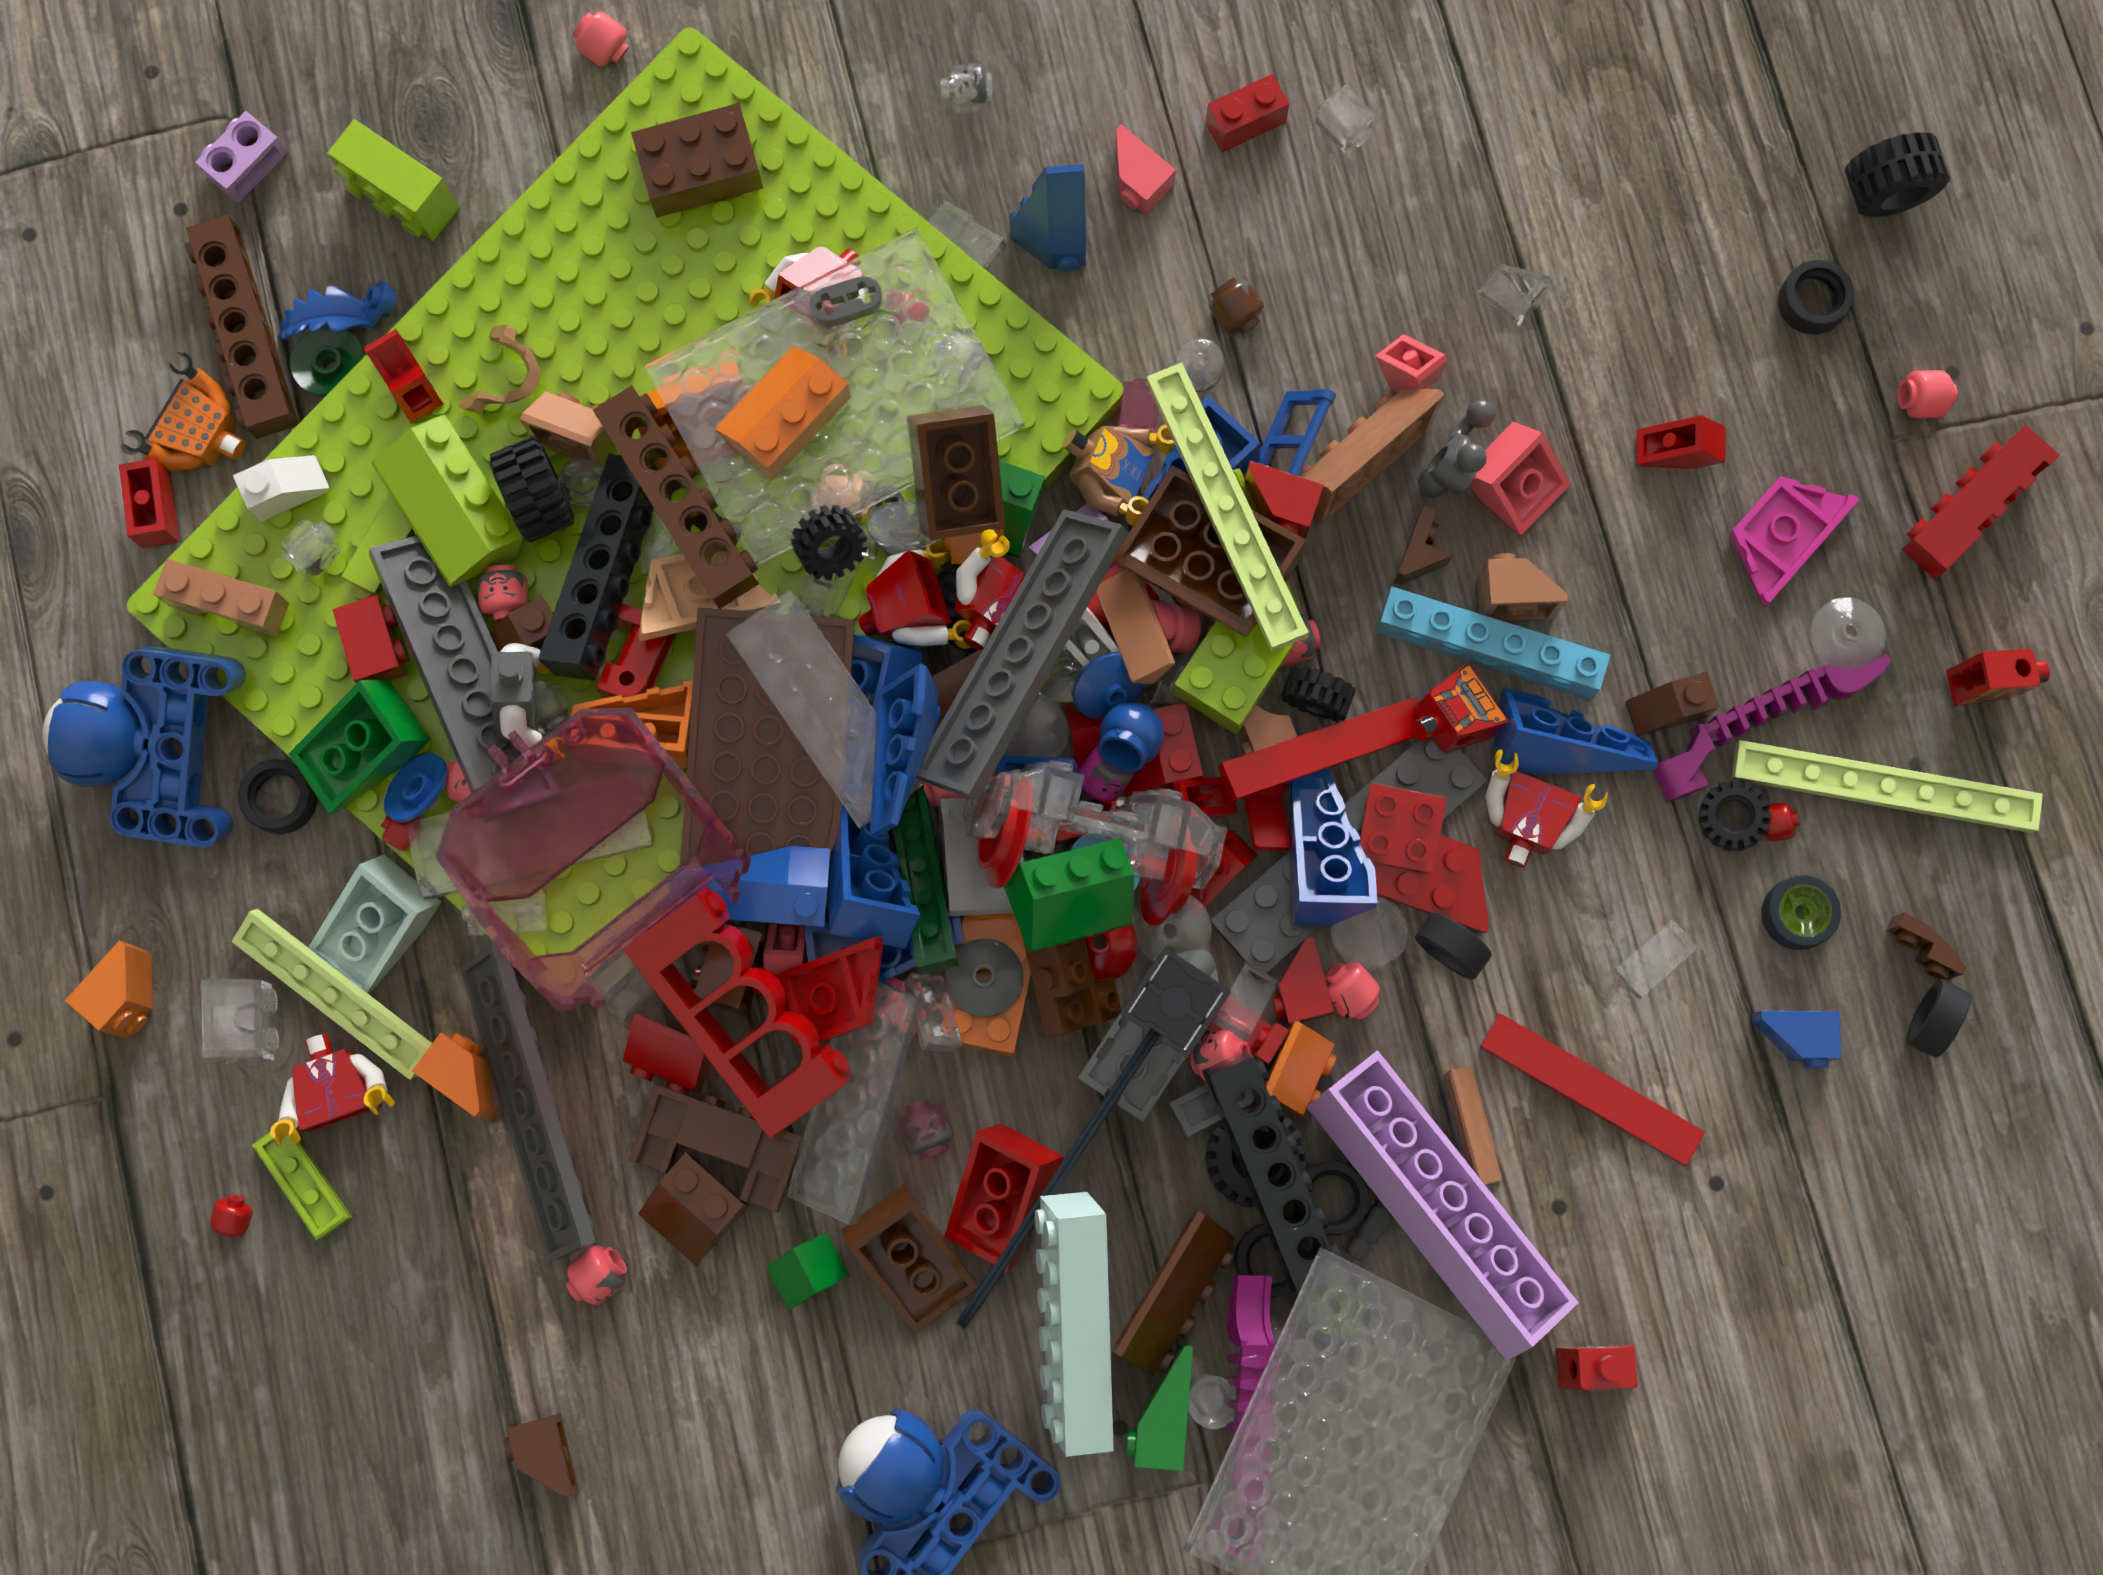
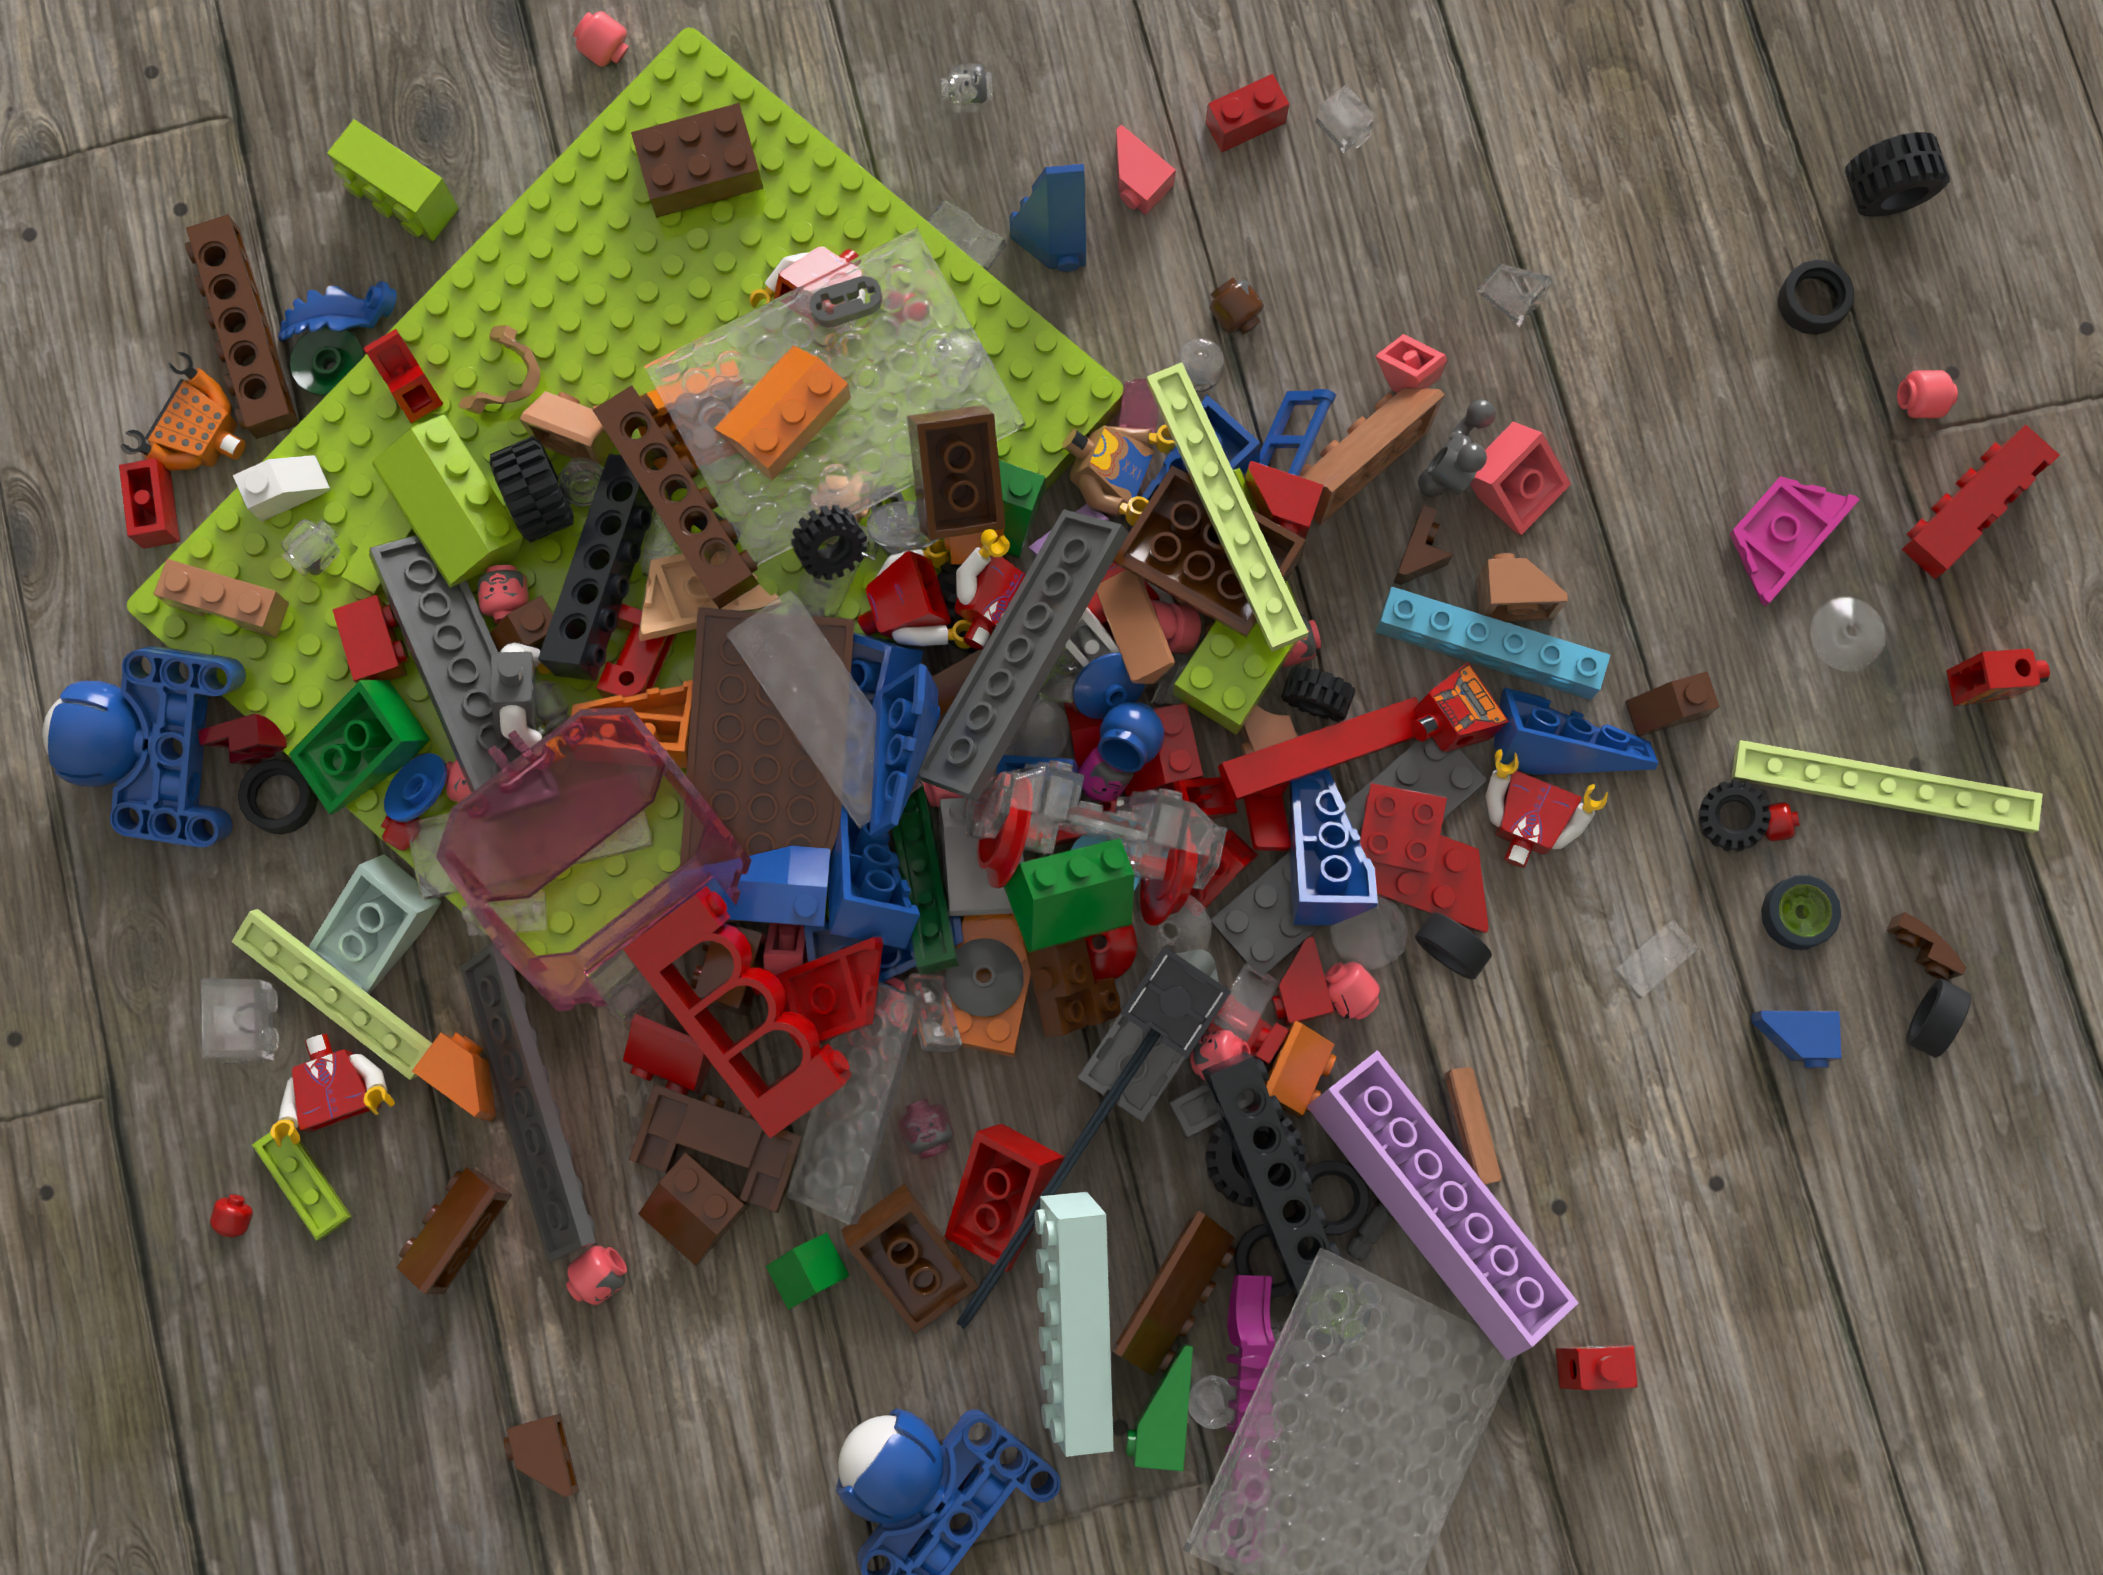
orange slope [64,940,153,1038] -> none
lavender brick [195,111,288,204] -> none
red tile [1479,1013,1705,1166] -> none
red slope [1637,415,1726,469] -> none
magenta piece [1652,654,1891,803] -> none
none -> dark red slope [198,713,287,766]
none -> reddish brown slope [396,1167,512,1294]

